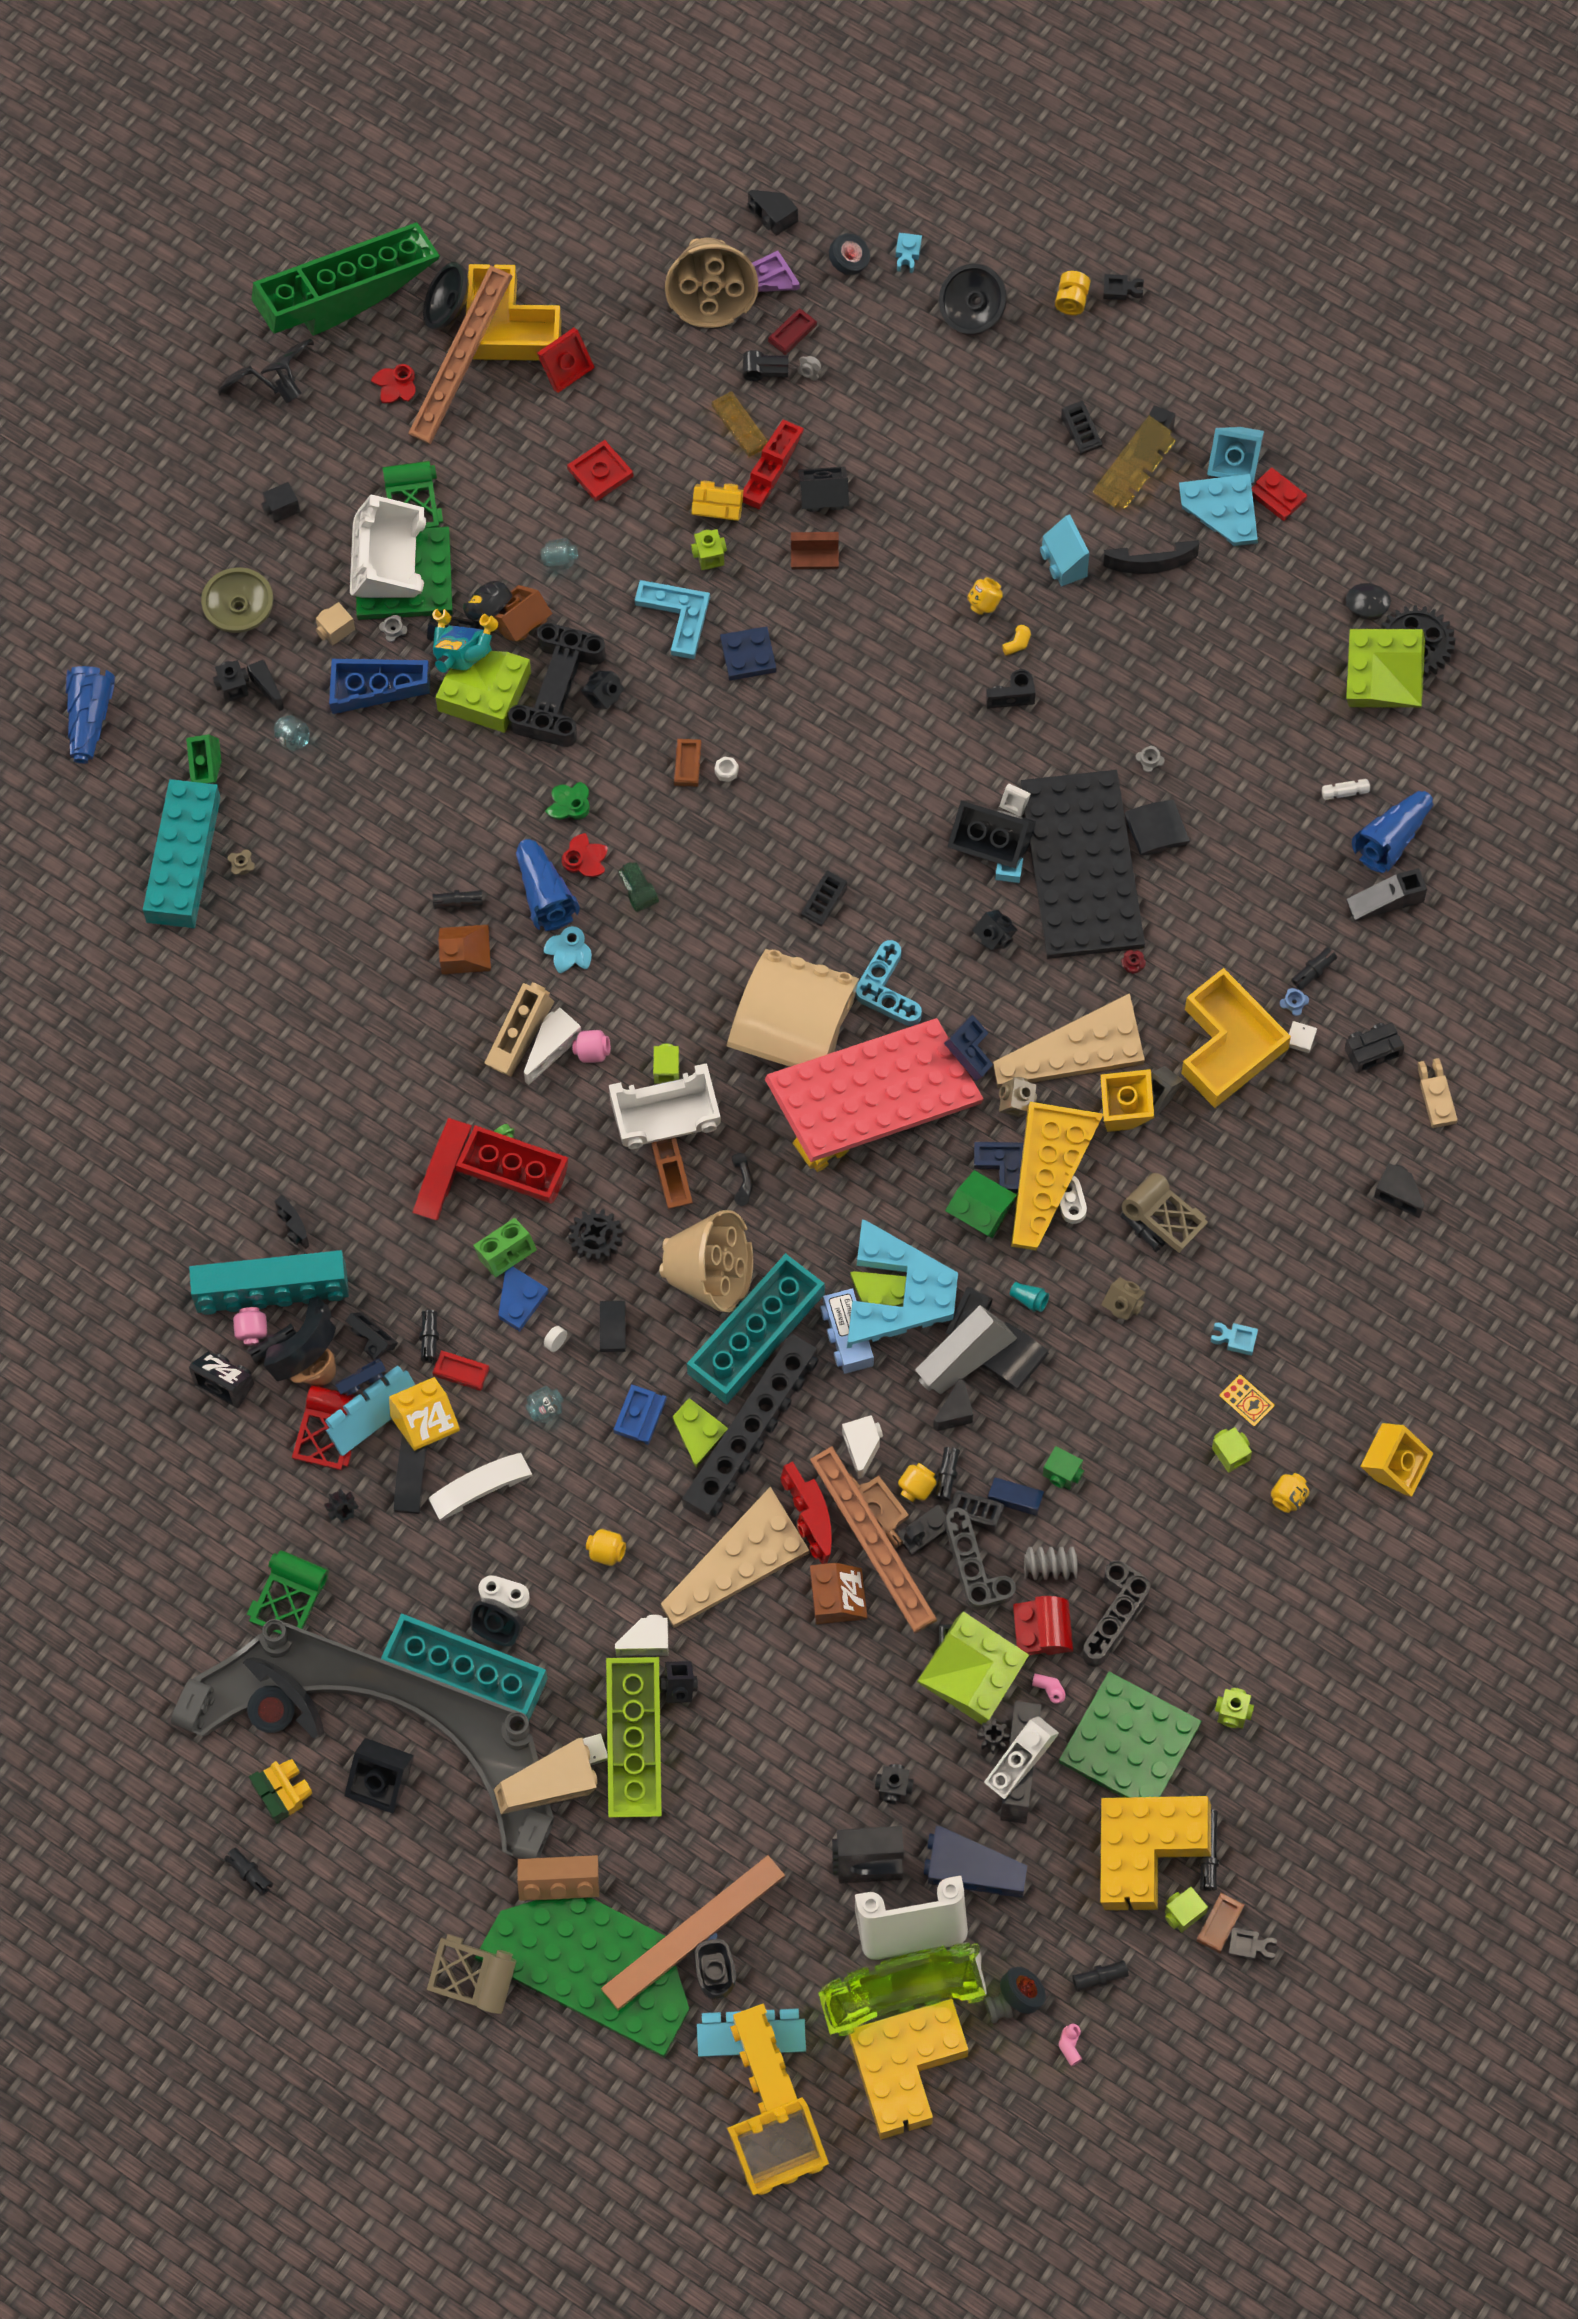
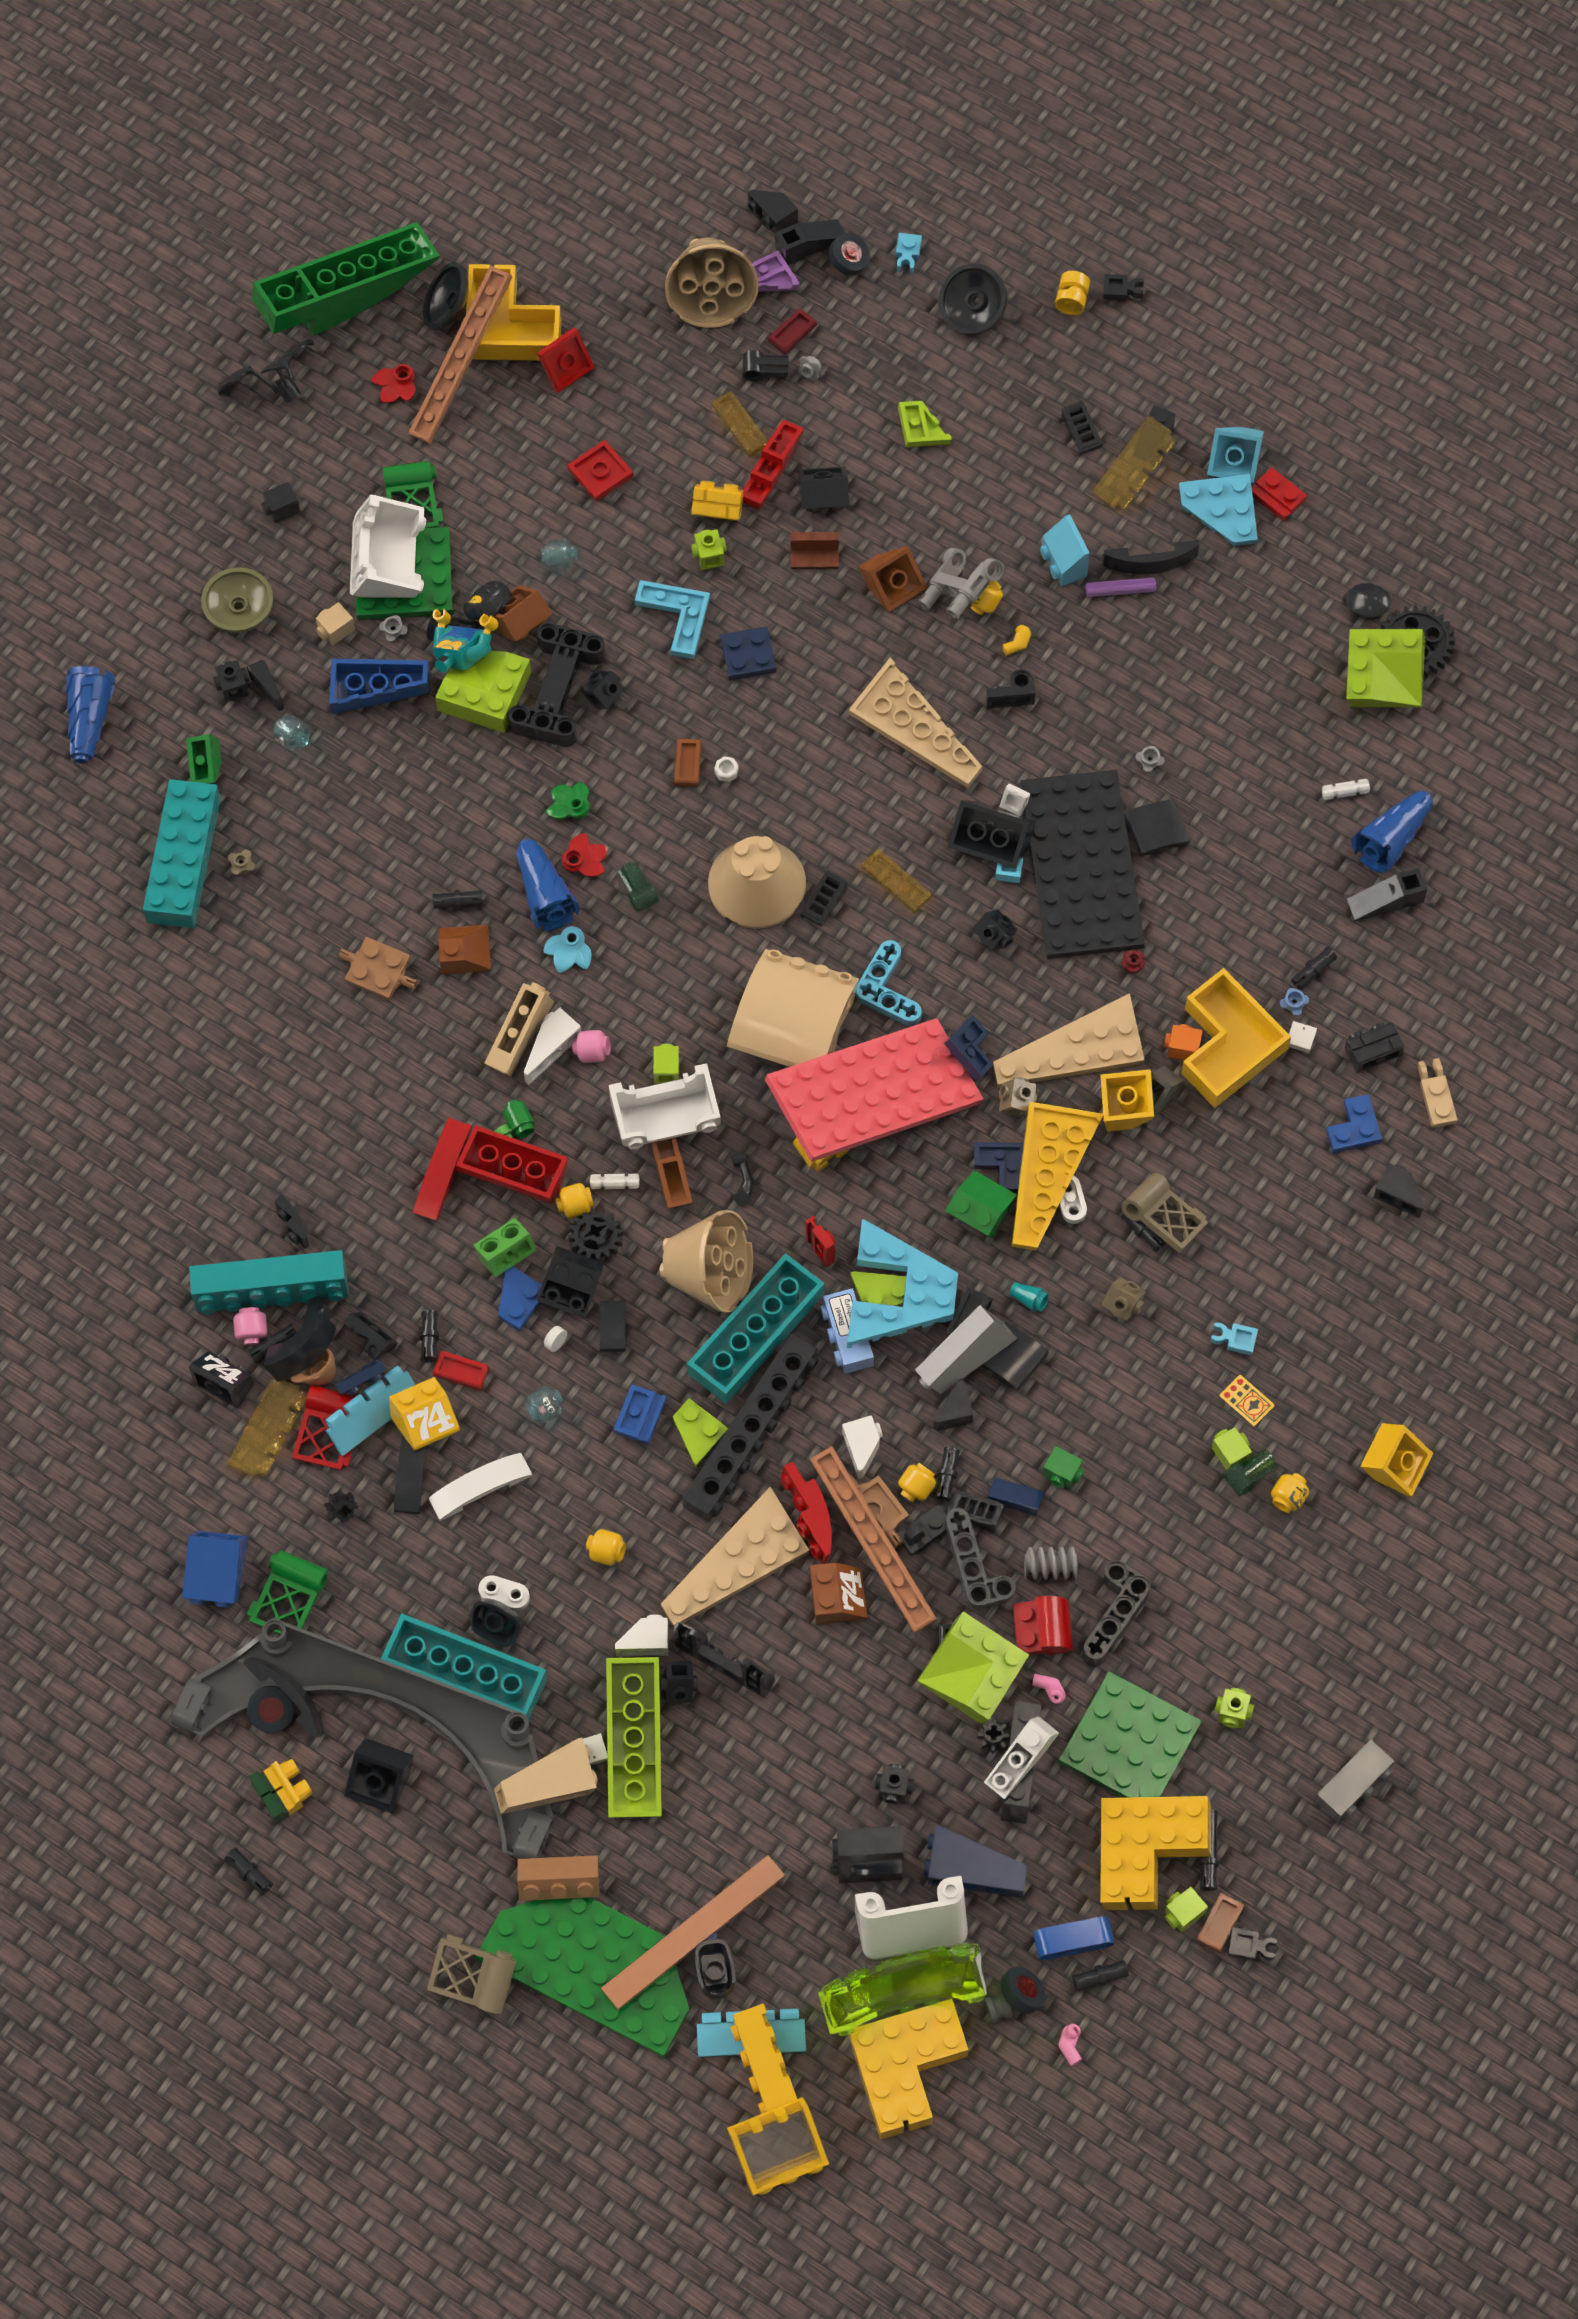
none -> blue slope [182,1531,249,1607]
none -> clear yellow windscreen [227,1377,307,1477]
none -> medium nougat plate [338,937,418,1001]
none -> green brick [502,1100,535,1139]
none -> black slope [537,1246,604,1318]
none -> yellow head [555,1183,594,1219]
none -> white axle [590,1174,639,1189]
none -> black wedge [674,1622,776,1699]
none -> tan cone [708,836,806,929]
none -> black slope [775,219,845,265]
none -> red plate [805,1216,836,1268]
none -> tan wing [849,658,982,788]
none -> dark orange slope [858,546,928,612]
none -> clear yellow tile [861,848,931,914]
none -> lime wing [898,401,952,447]
none -> light grey connector [917,548,1004,619]
none -> blue beam [1033,1916,1115,1960]
none -> medium lavender axle [1085,578,1156,597]
none -> orange brick [1164,1024,1203,1060]
none -> clear green piece [1223,1448,1278,1497]
none -> brick [1315,1740,1394,1823]
none -> blue plate [1326,1094,1382,1153]

